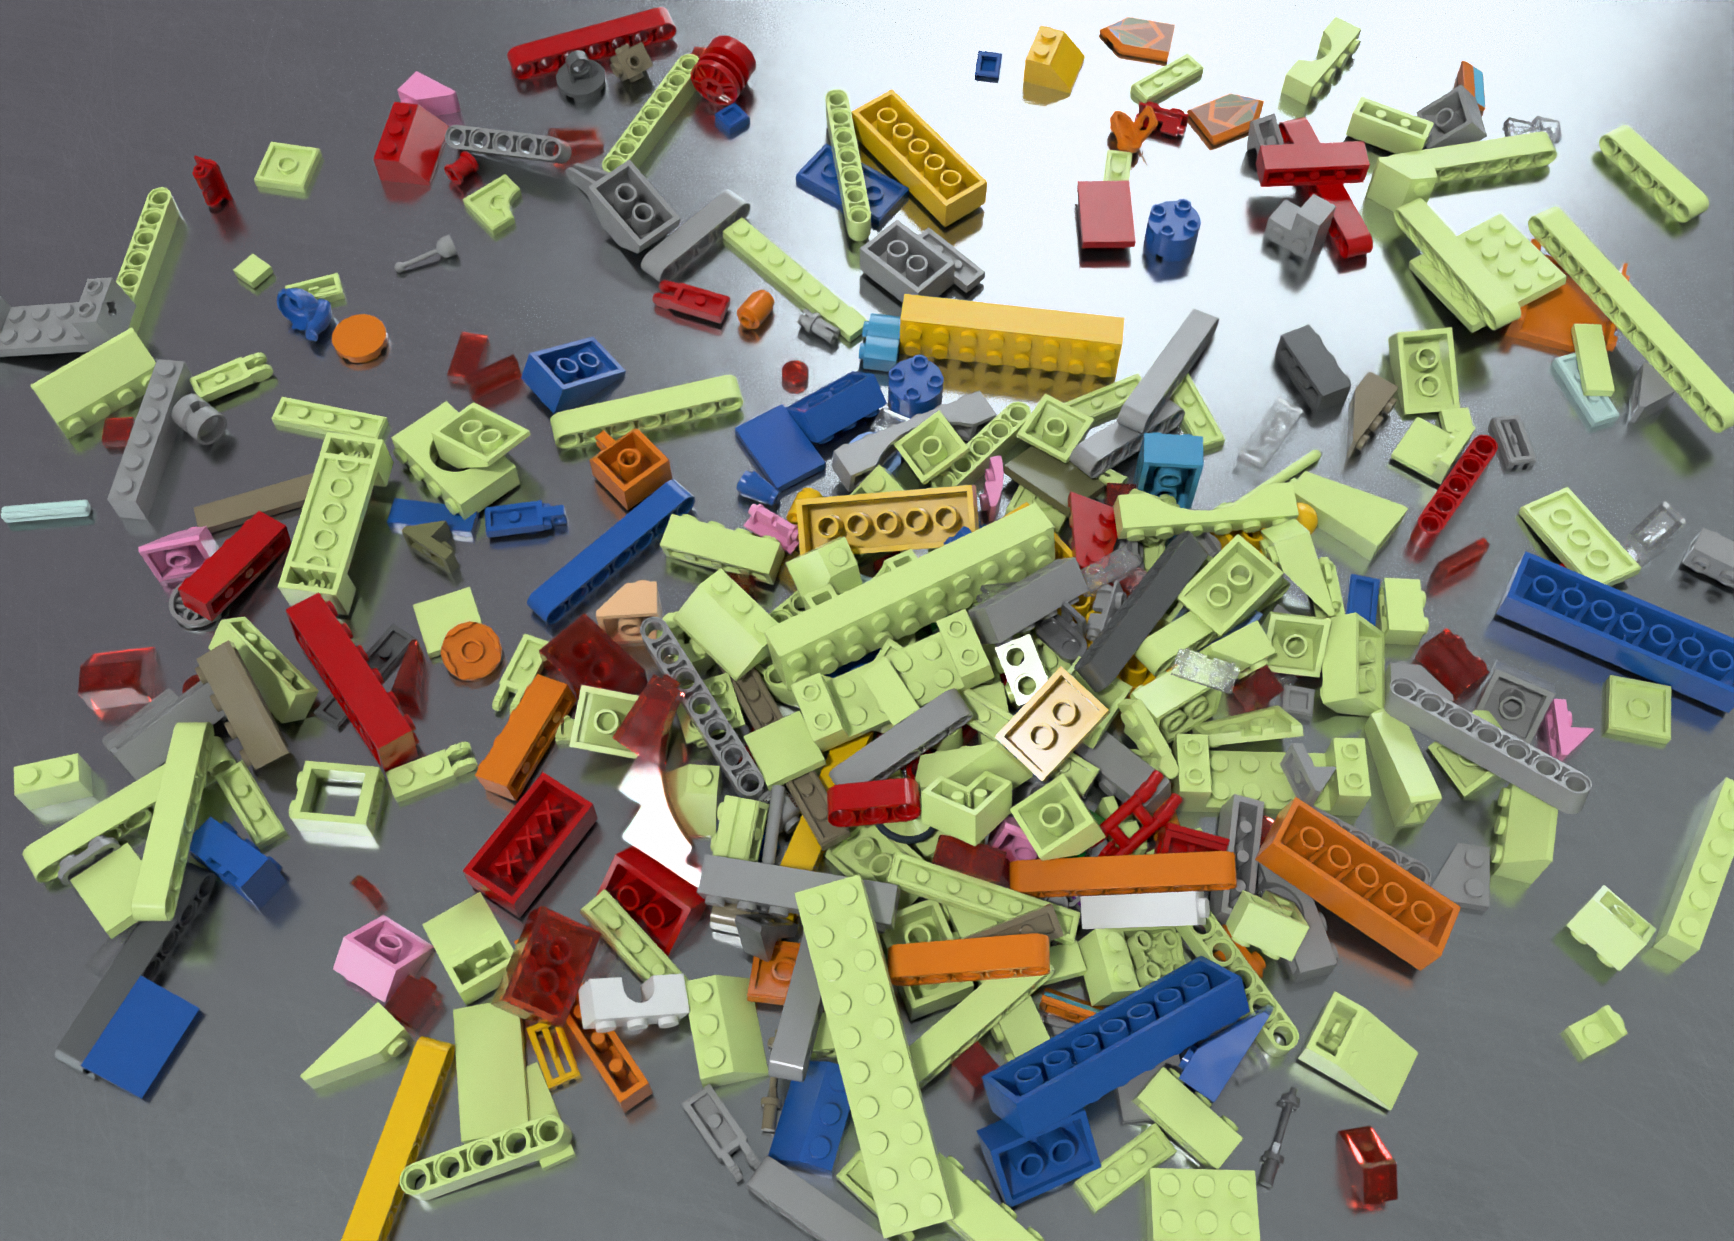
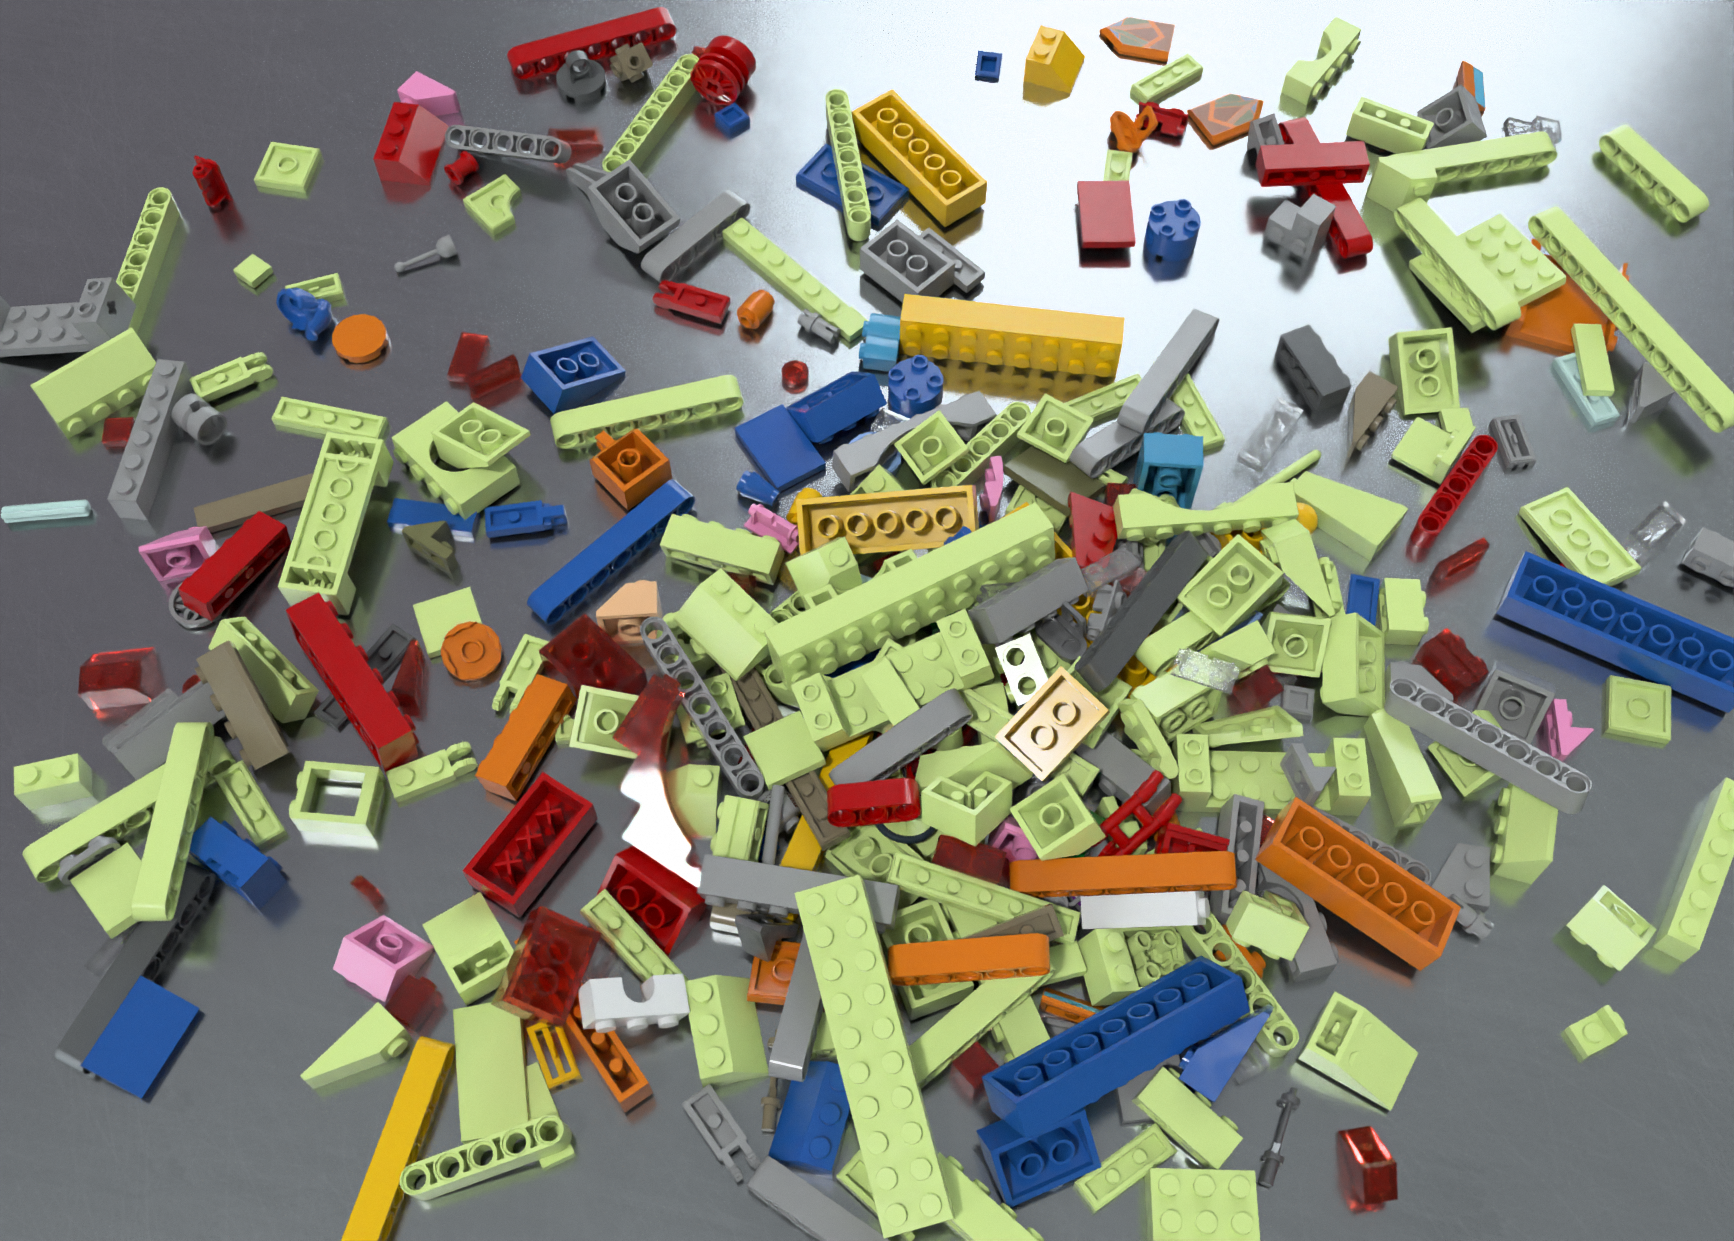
none -> light grey pin [1447,894,1494,940]

